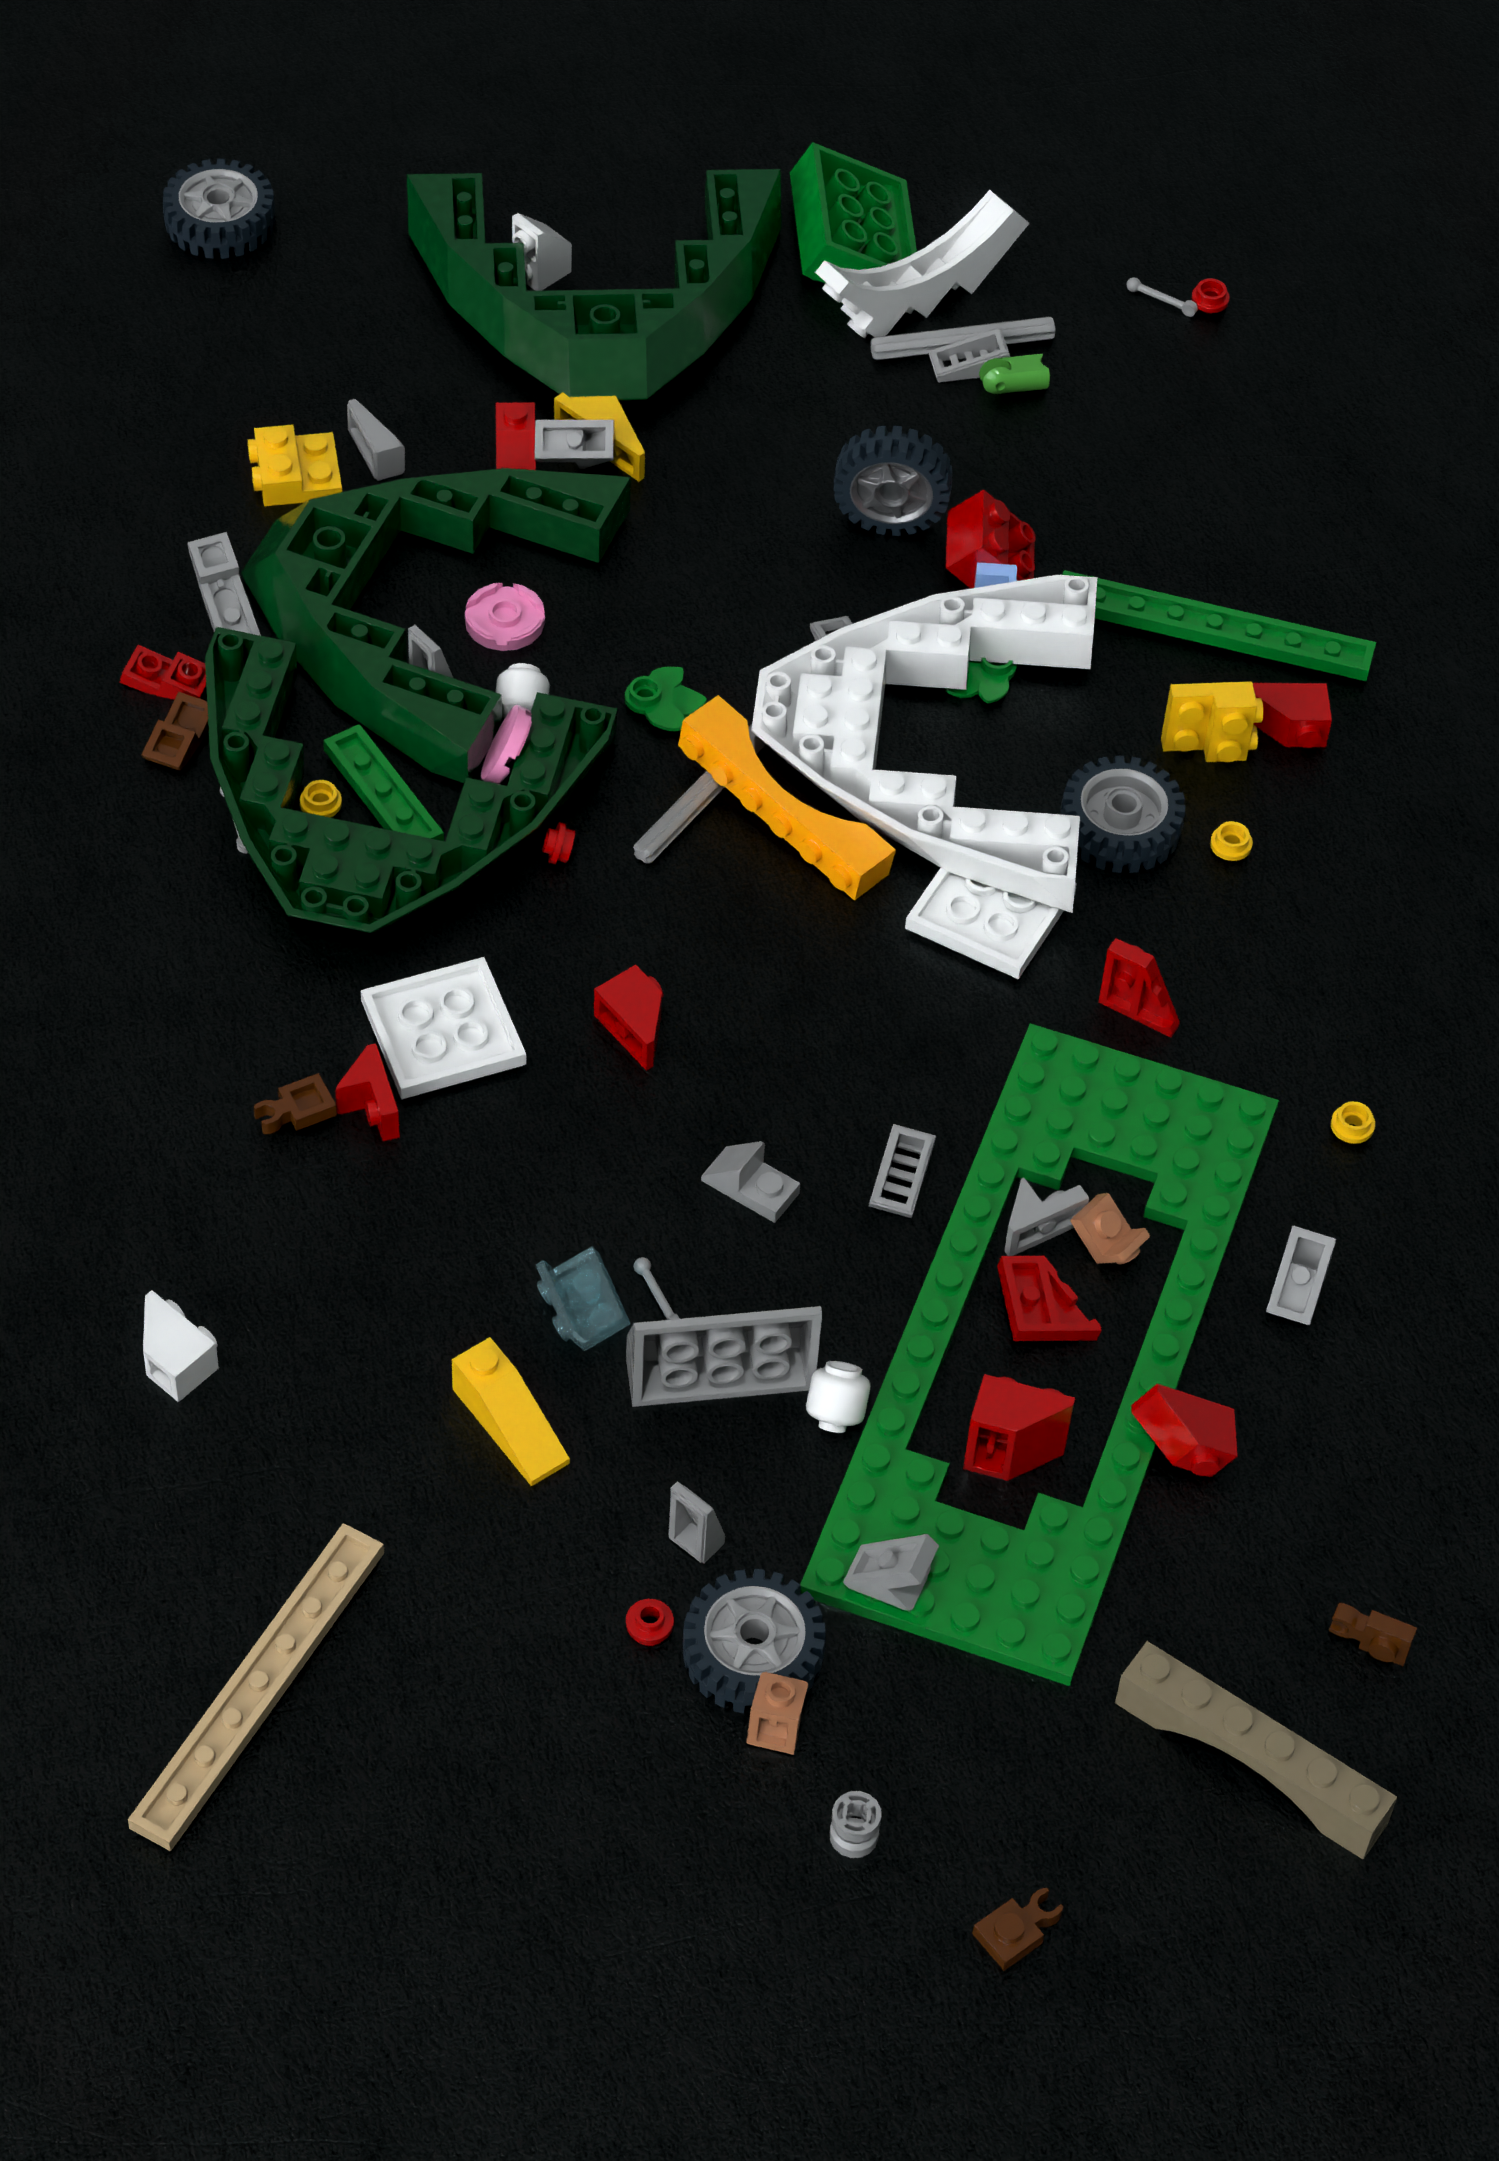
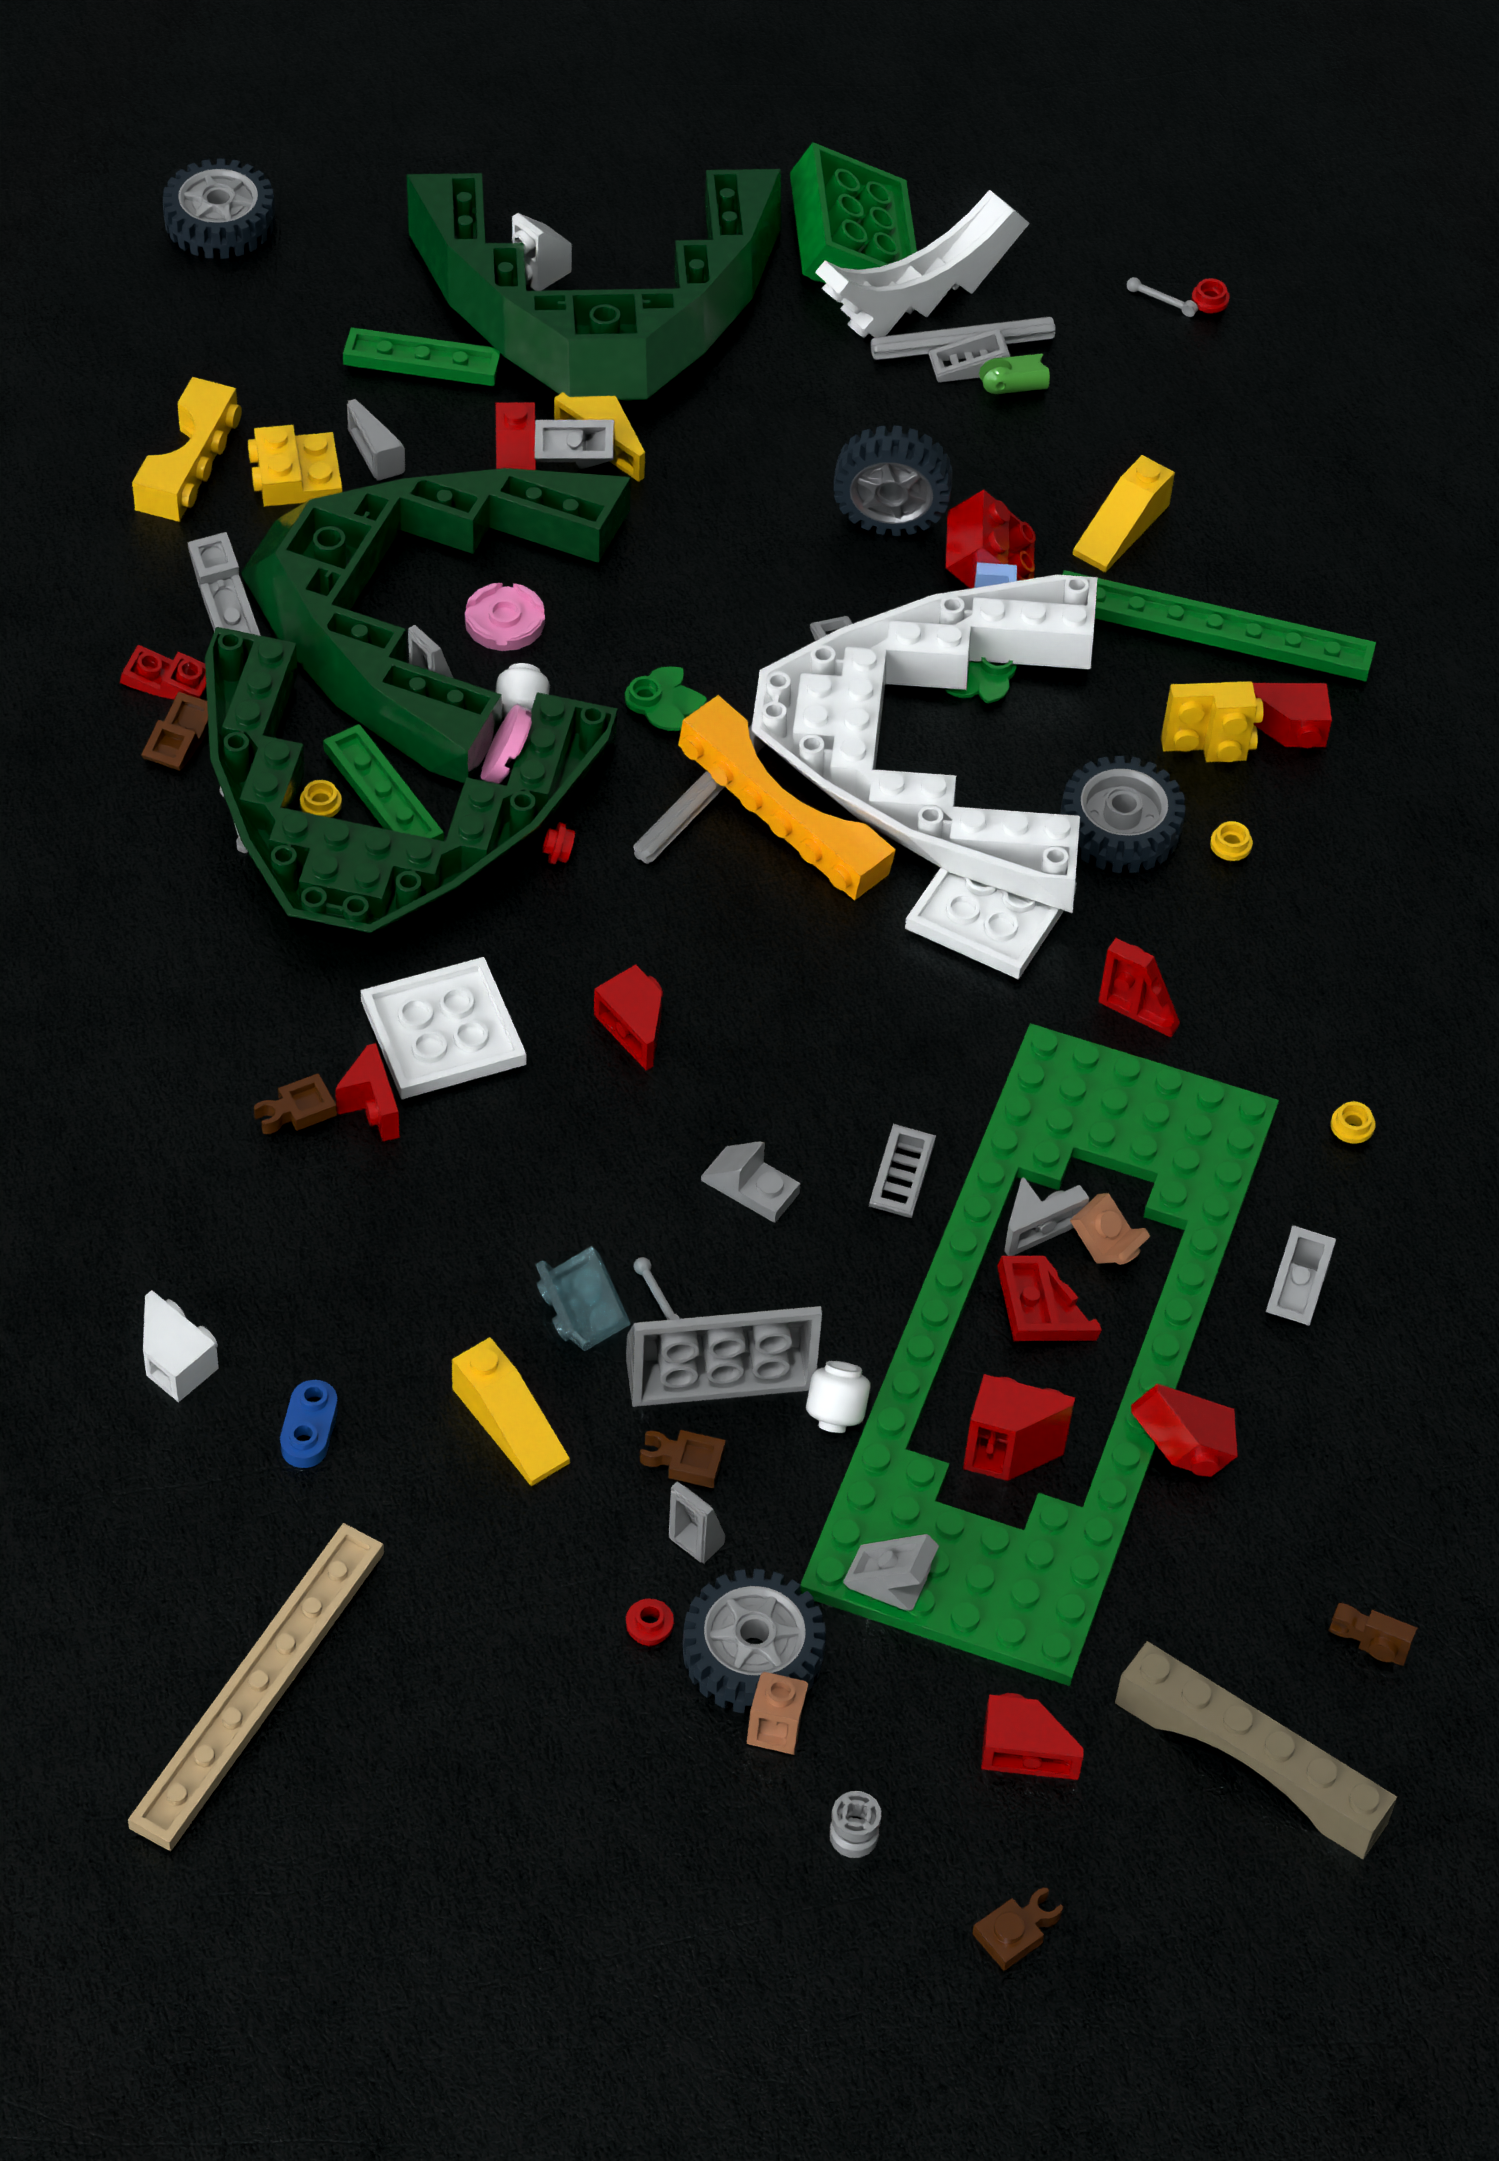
none -> yellow arch [132,377,241,522]
none -> blue plate [280,1380,338,1468]
none -> green plate [343,327,502,386]
none -> reddish brown plate [640,1430,726,1488]
none -> red slope [981,1693,1084,1780]
none -> yellow slope [1073,455,1175,572]

